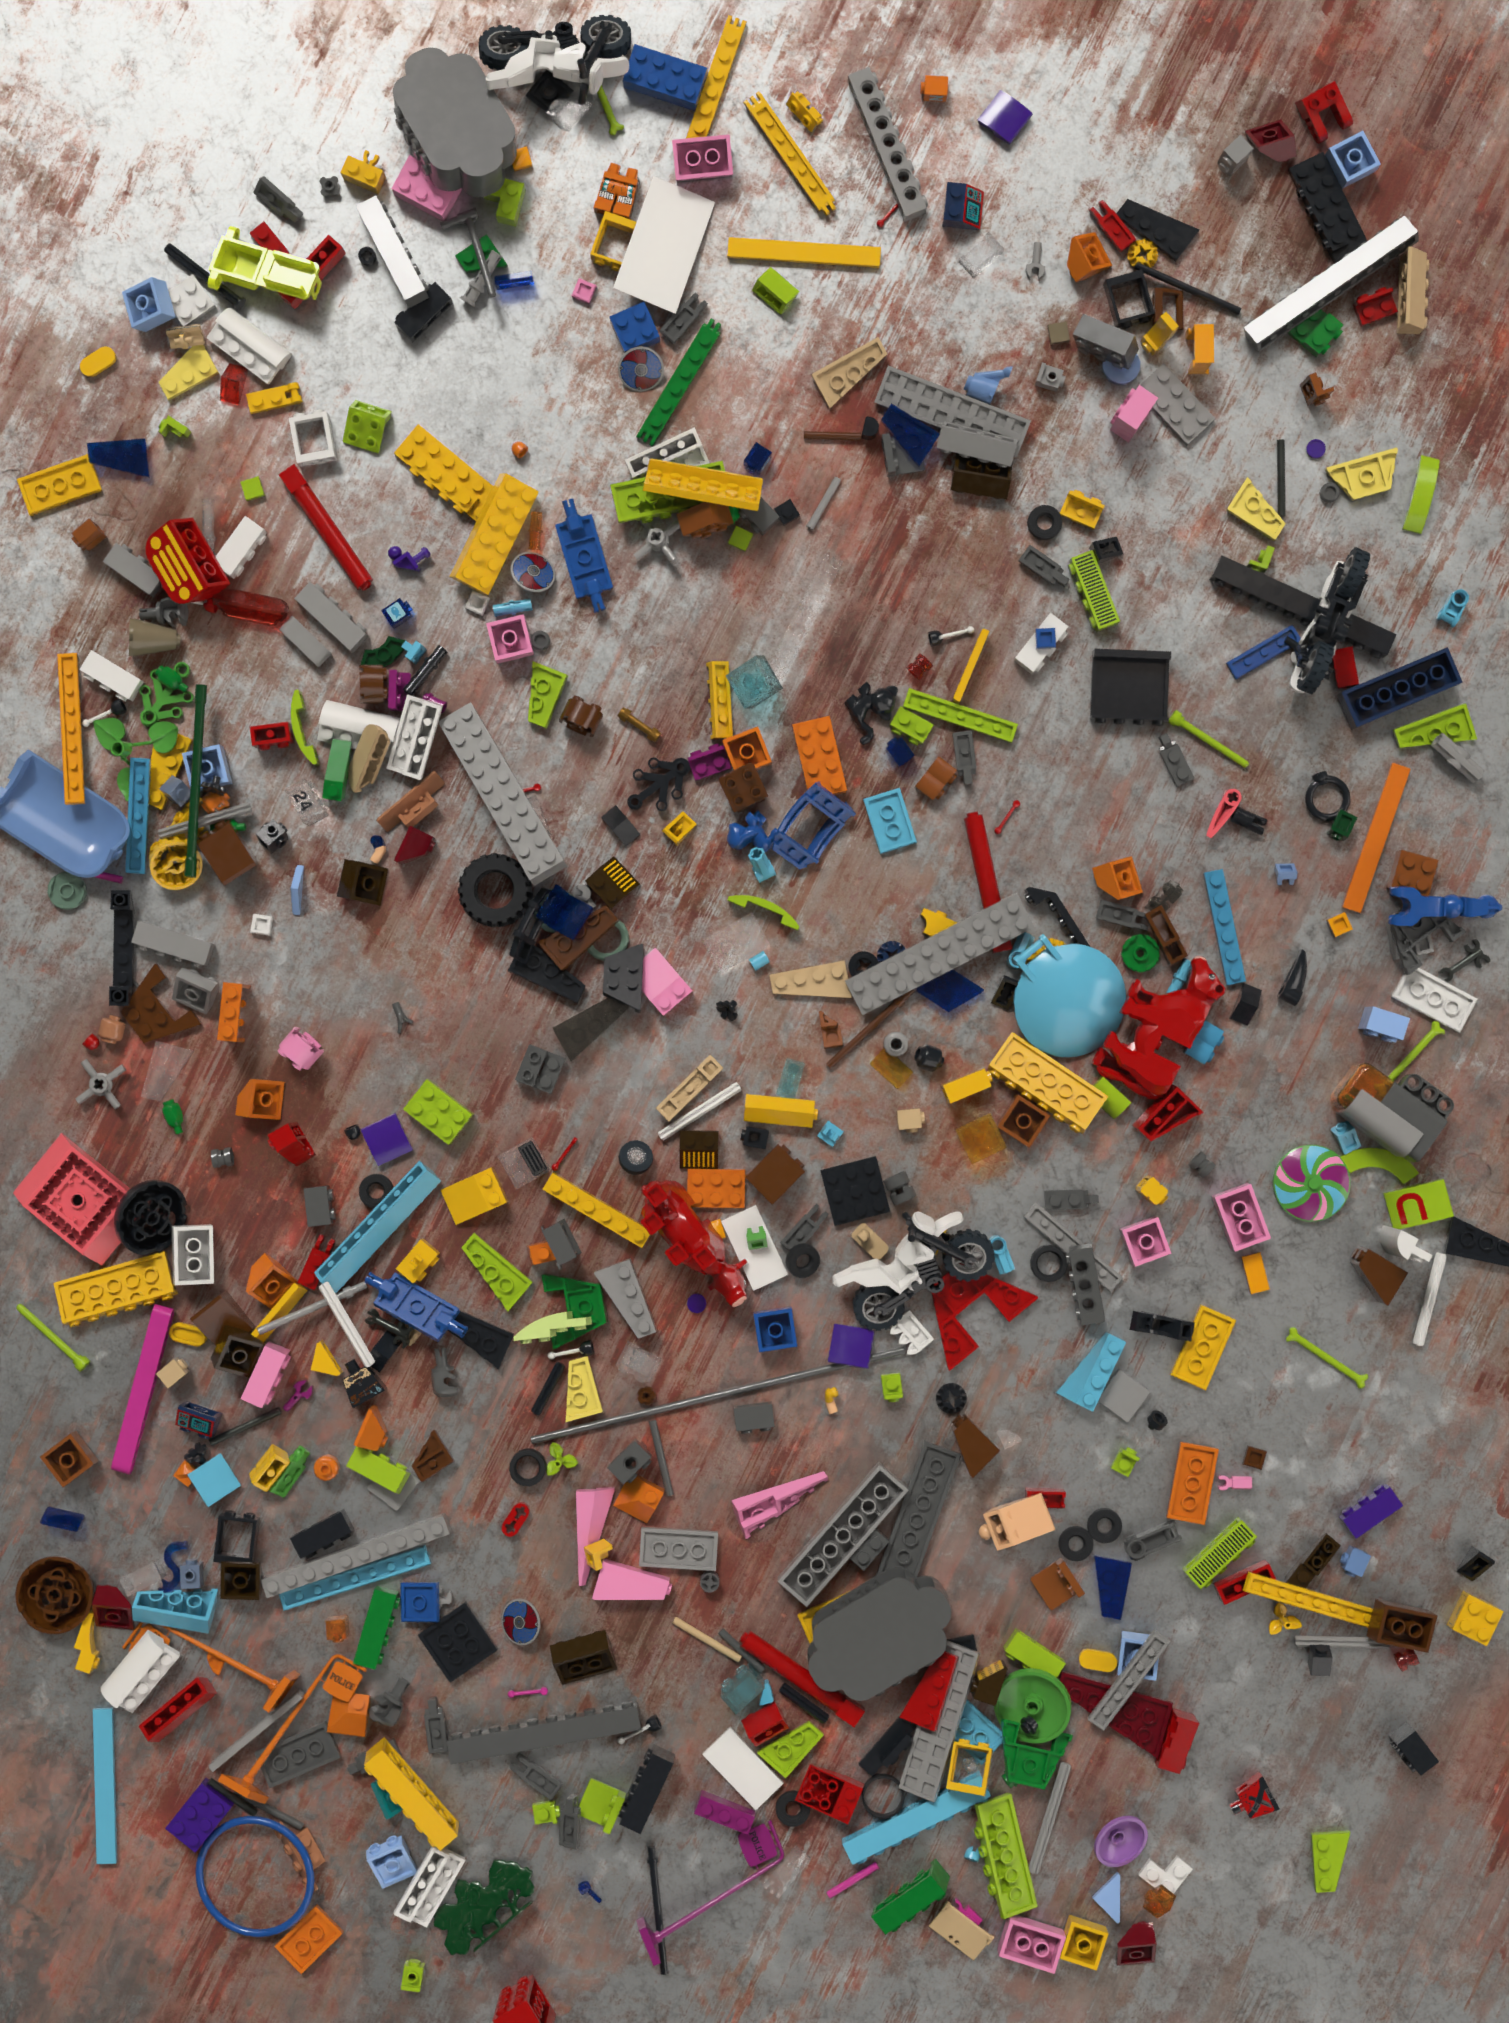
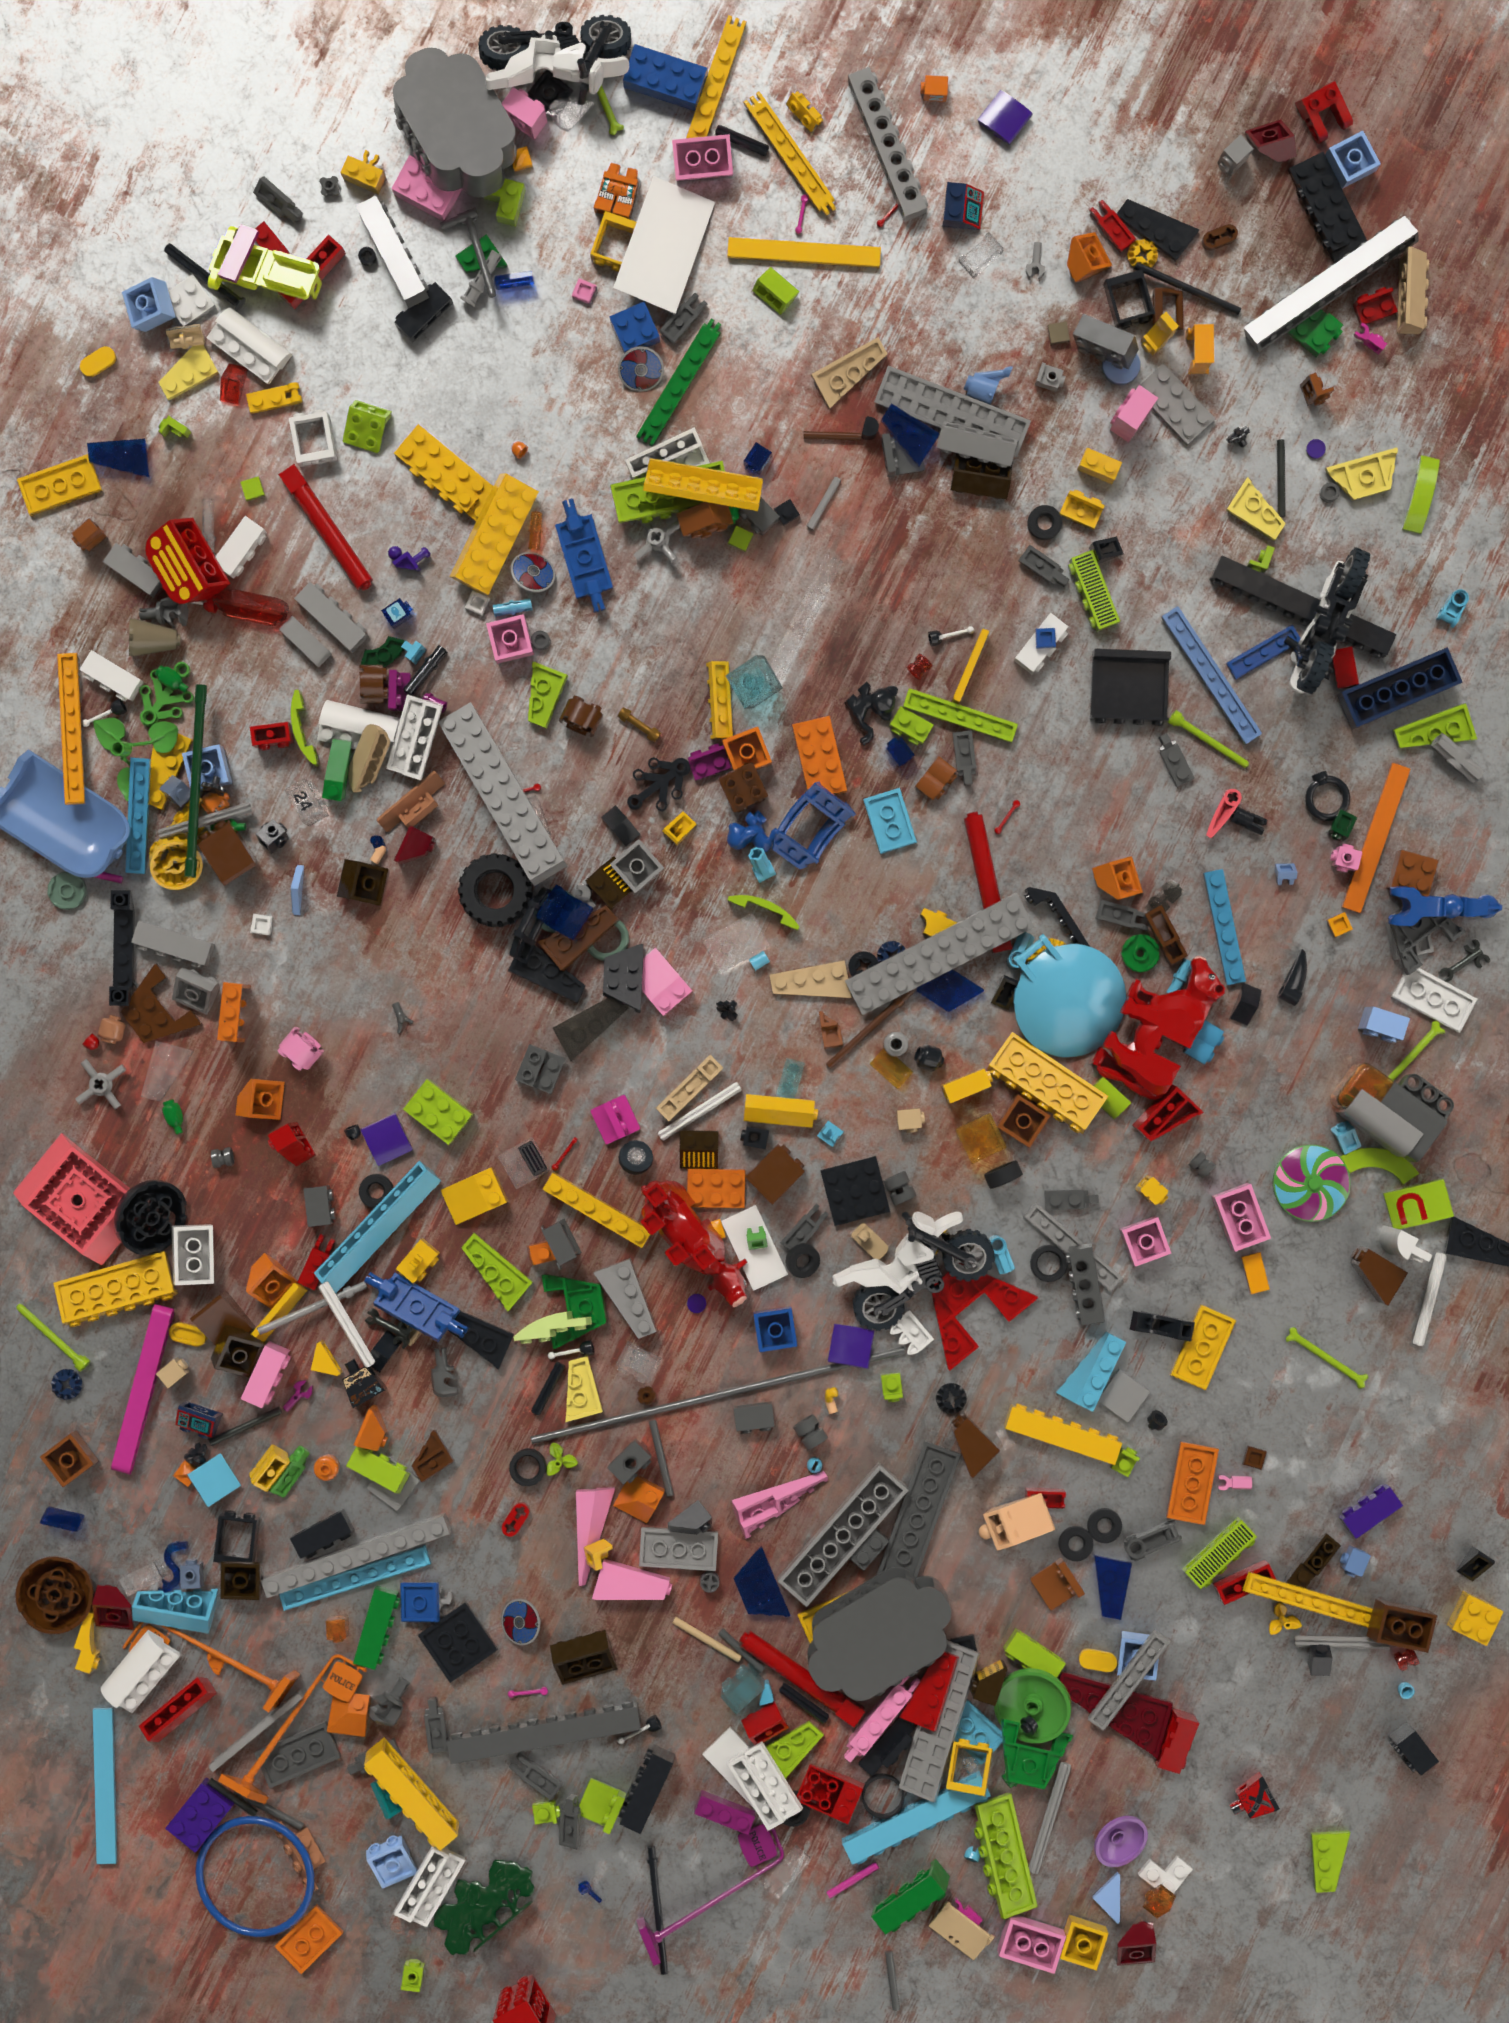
none -> dark blue gear [51,1369,82,1400]
none -> tile [217,224,259,283]
none -> bright pink brick [502,87,547,140]
none -> dark pink bracket [591,1095,640,1144]
none -> light grey brick [610,839,664,894]
none -> slope [668,1500,712,1535]
none -> black axle [715,125,769,156]
none -> white brick [727,1742,803,1831]
none -> clear blue wing [733,1546,791,1617]
none -> dark grey wheel [793,1414,828,1450]
none -> dark pink hinge [795,194,808,234]
none -> medium azure hinge [807,1457,822,1473]
none -> bright pink hinge [844,1676,920,1763]
none -> dark grey bar [885,1950,900,2011]
none -> black tyre [984,1160,1023,1189]
none -> yellow brick [1004,1403,1122,1465]
none -> yellow brick [1077,448,1122,484]
none -> medium blue plate [1161,606,1262,745]
none -> reddish brown beam [1202,224,1238,251]
none -> black plant [1226,426,1250,447]
none -> bright pink brick [1330,844,1362,873]
none -> dark pink plate [1353,323,1387,355]
none -> medium azure hinge [1397,1682,1415,1699]

